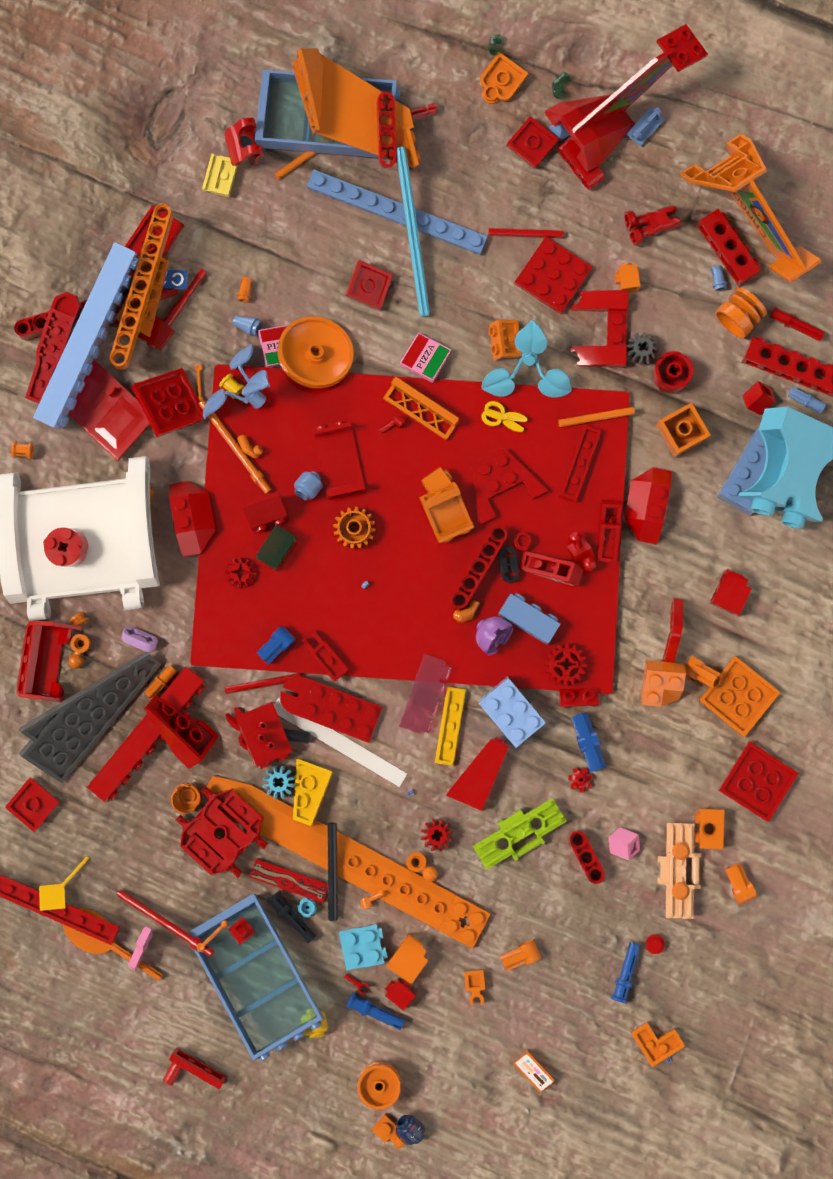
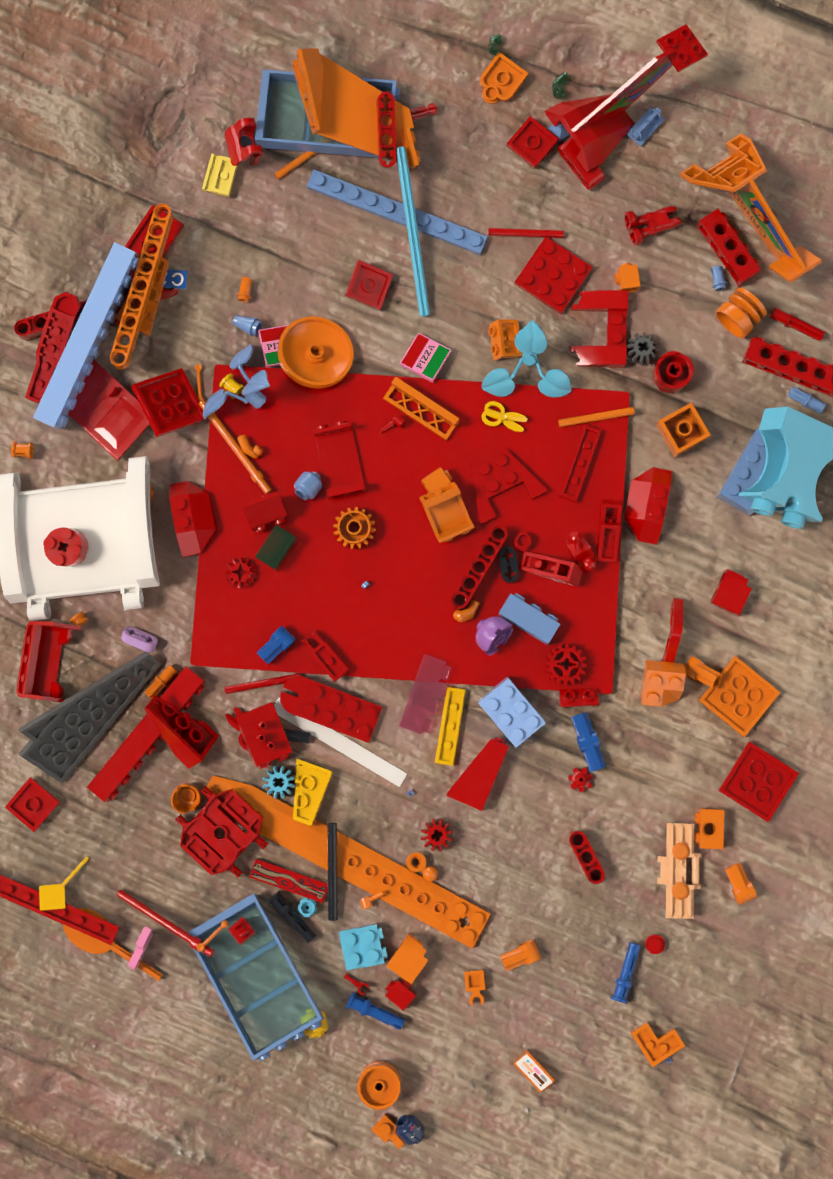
orange plate [68,634,91,669] -> none
red piece [138,268,207,351] -> none
red piece [163,1047,227,1090] -> none
lime piece [472,798,567,870] -> none
bright pink panel [608,828,640,860] -> none
red panel [742,381,776,415] -> none

